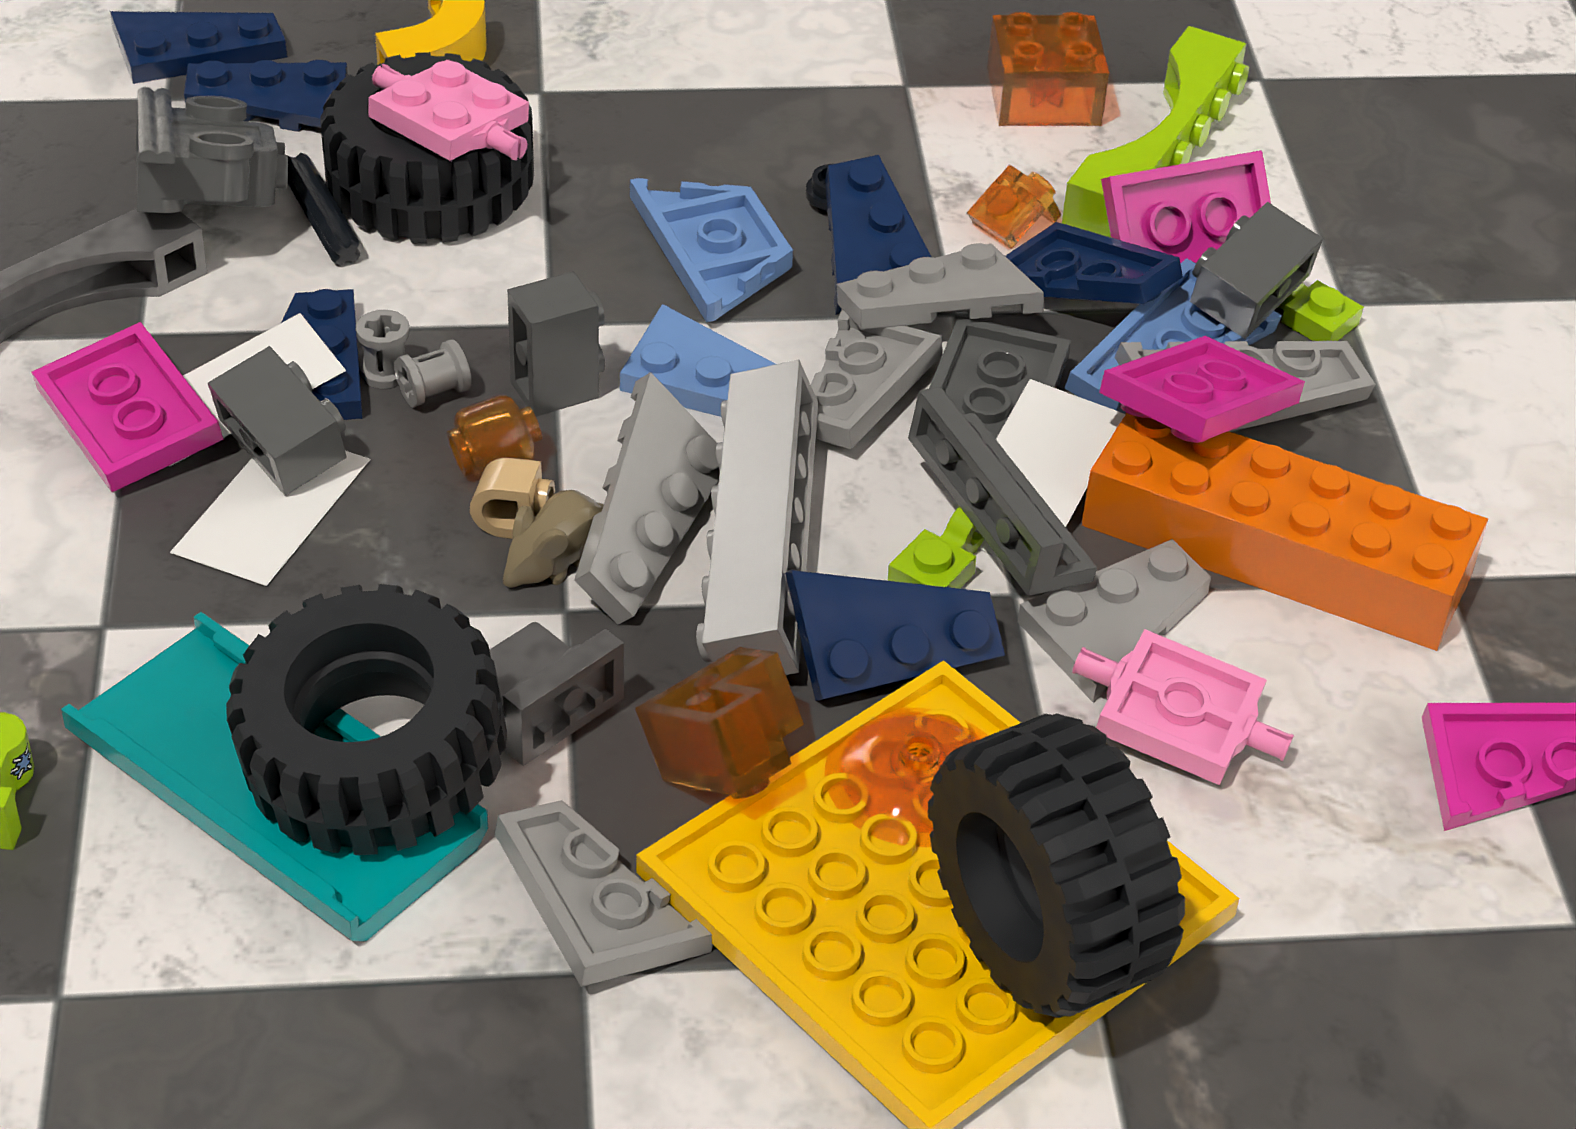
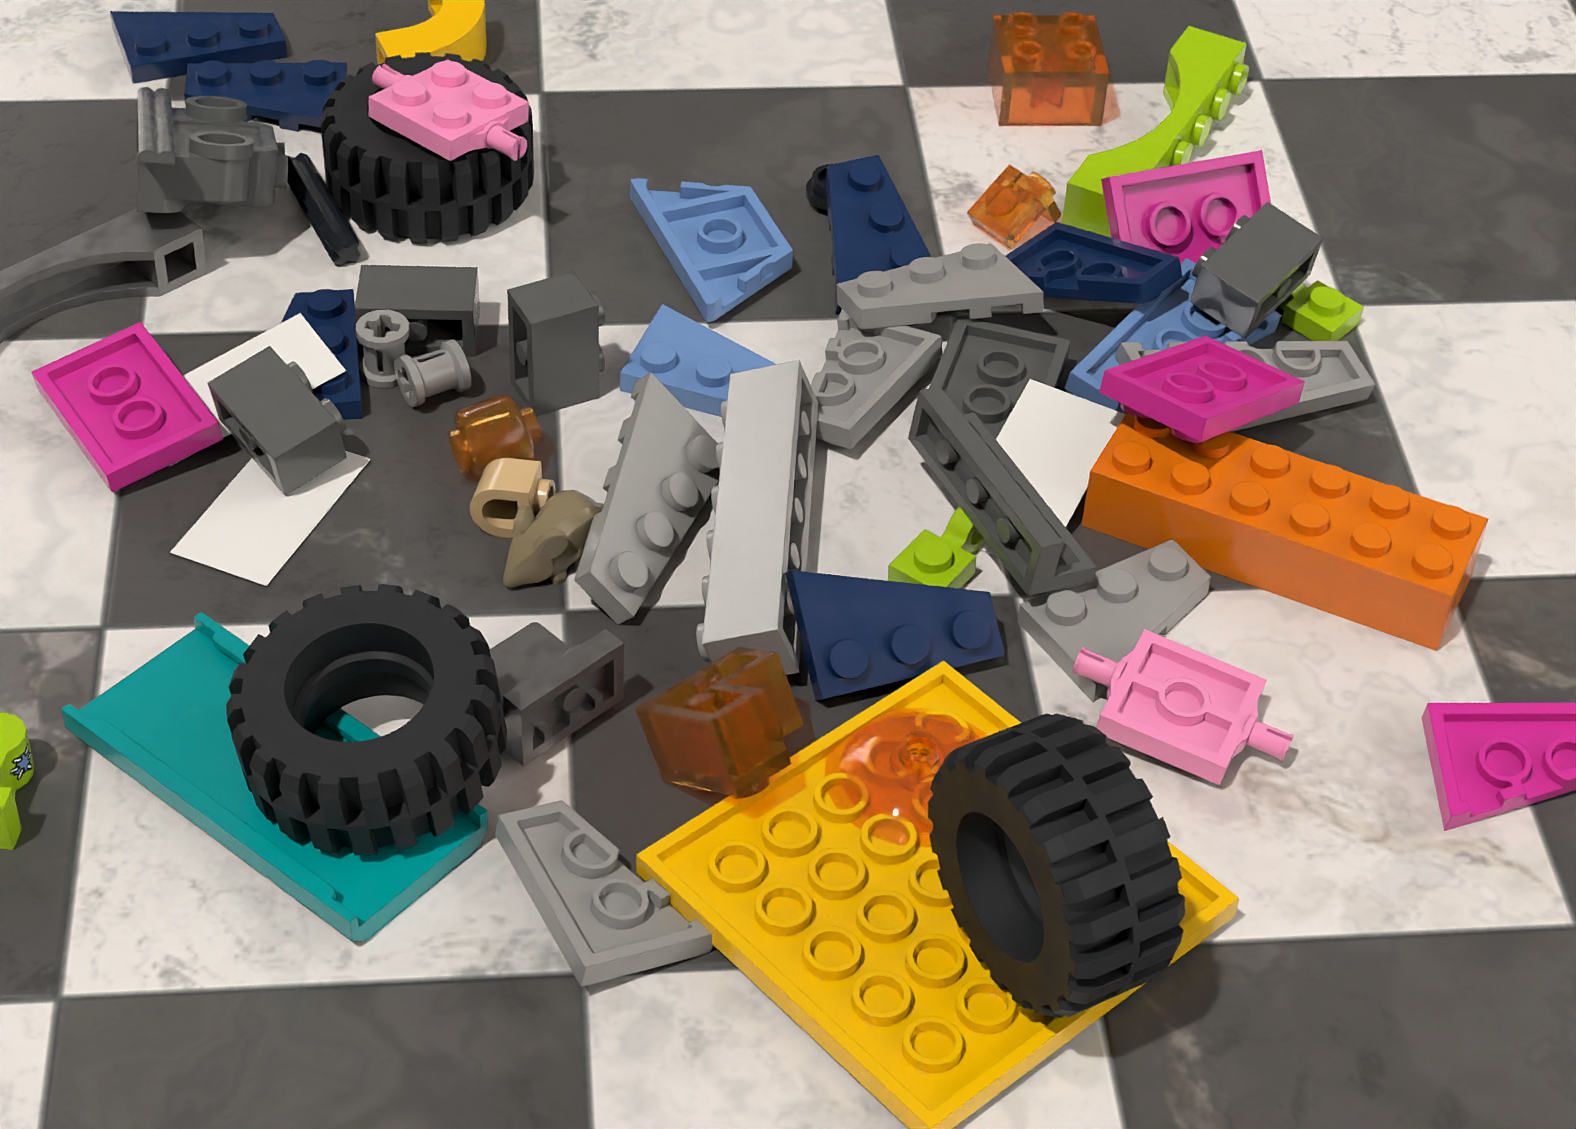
none -> dark grey brick [354,265,480,357]

